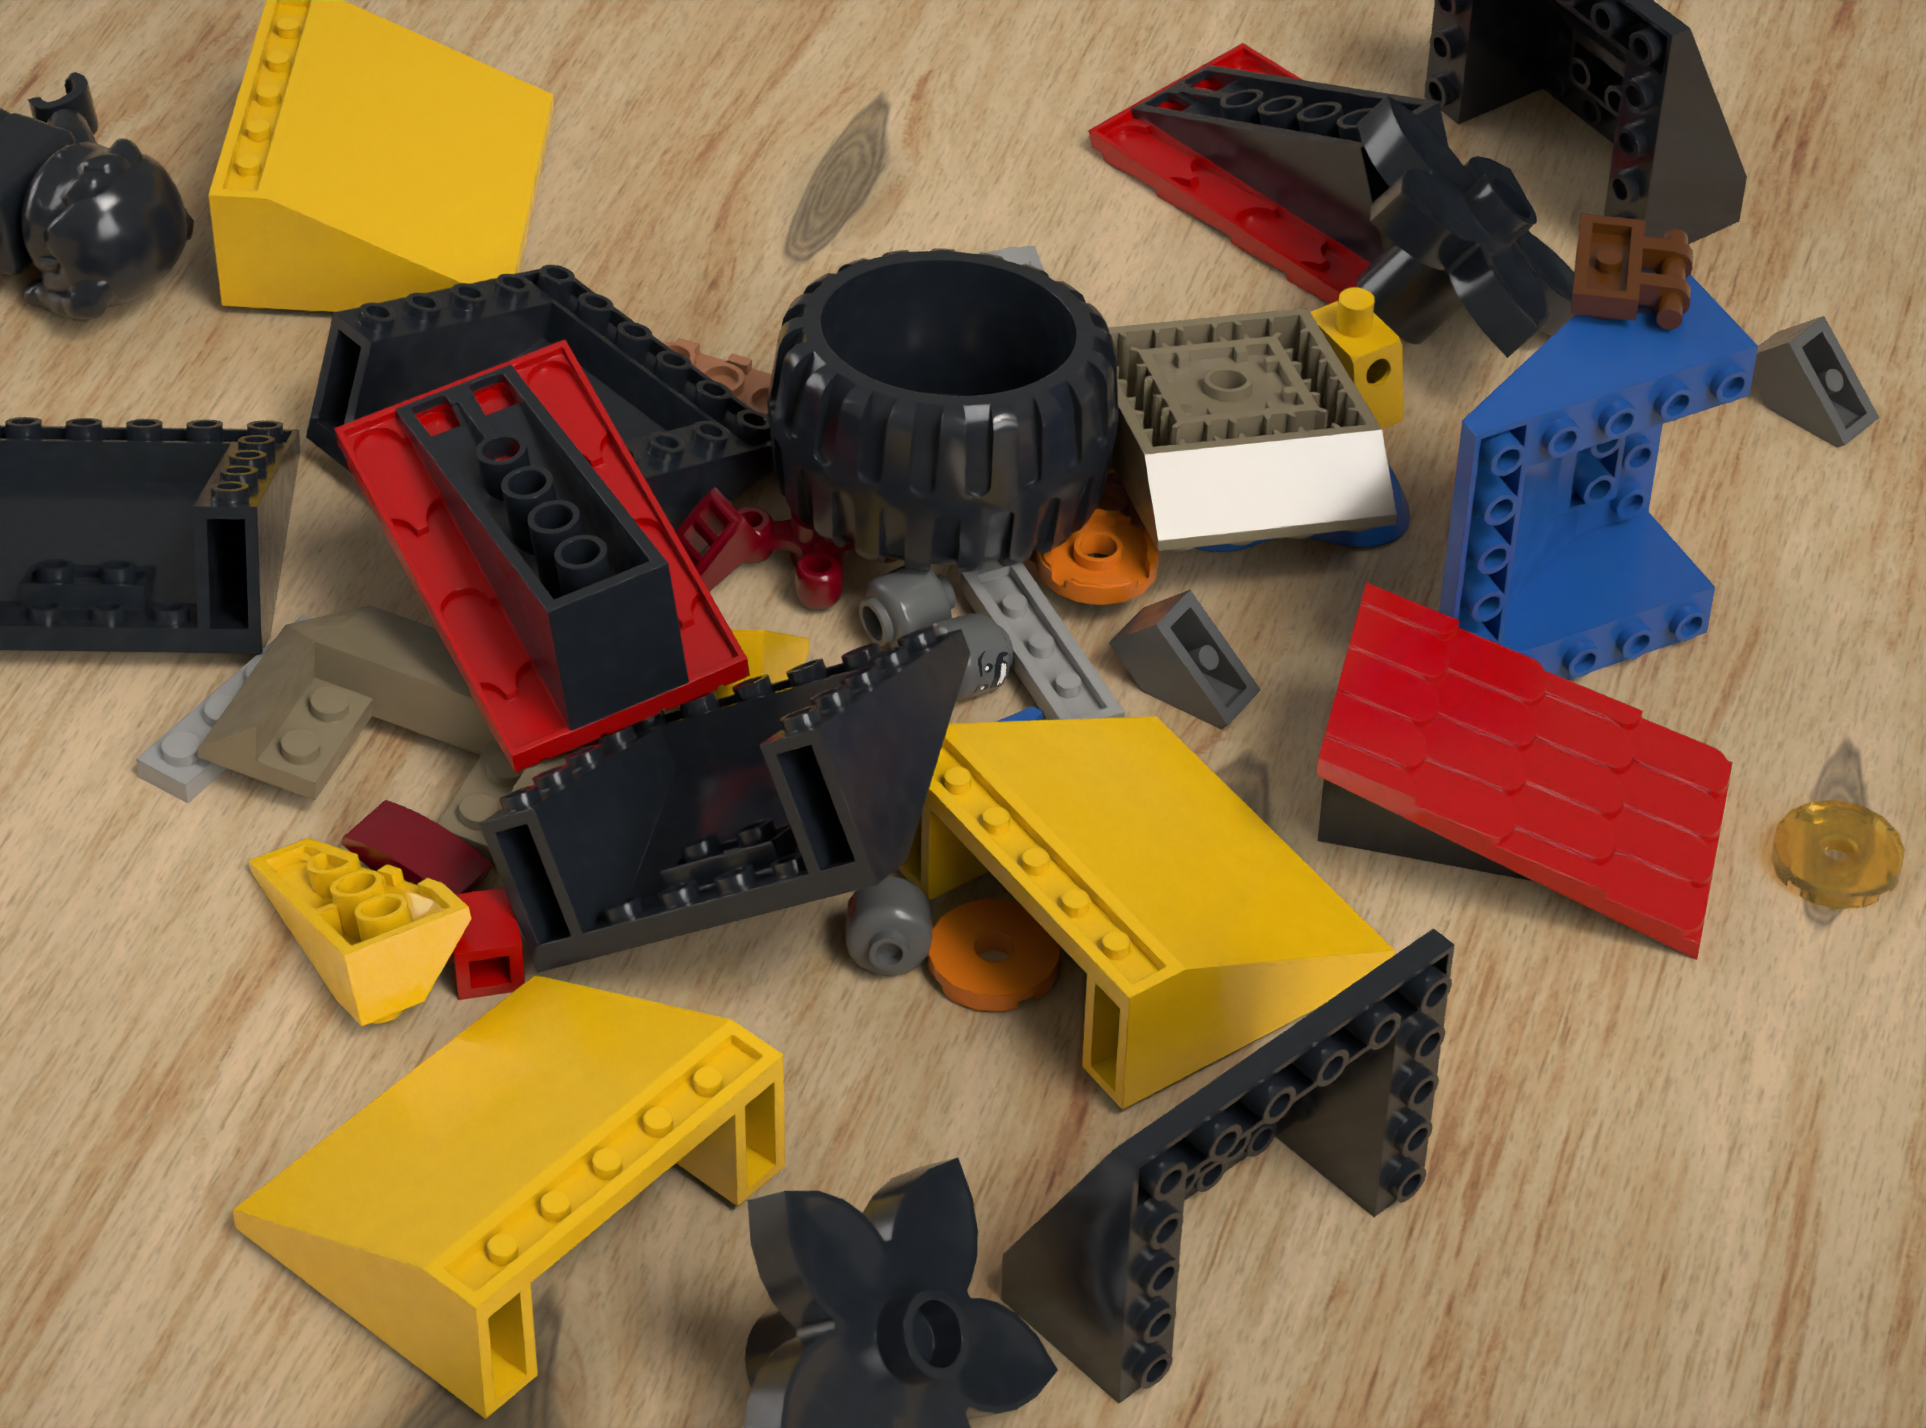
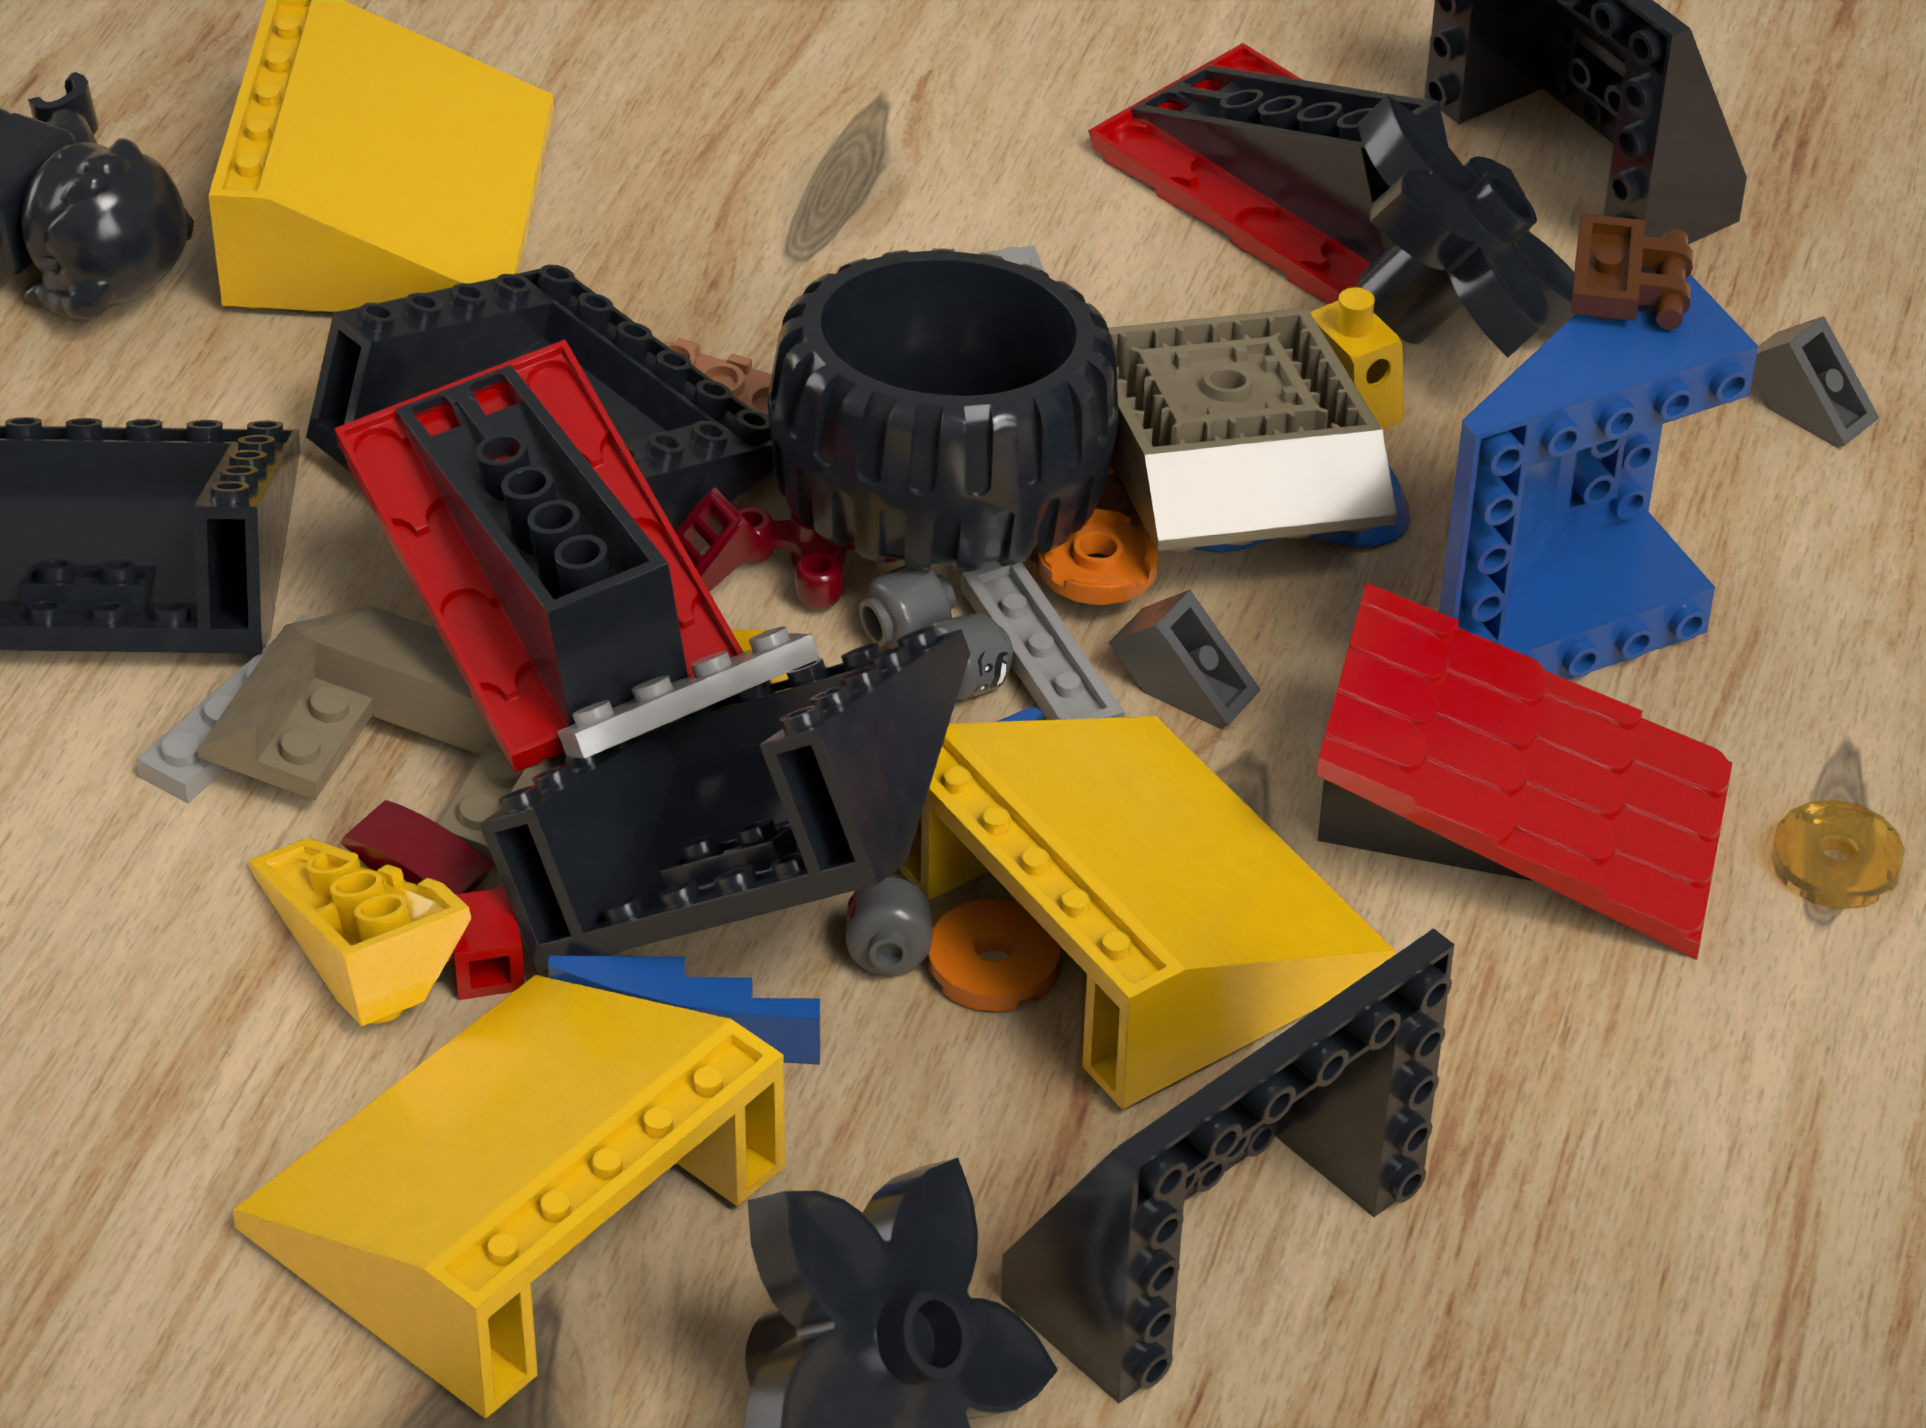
none -> blue slope [548,956,821,1065]
none -> light grey plate [557,626,820,758]

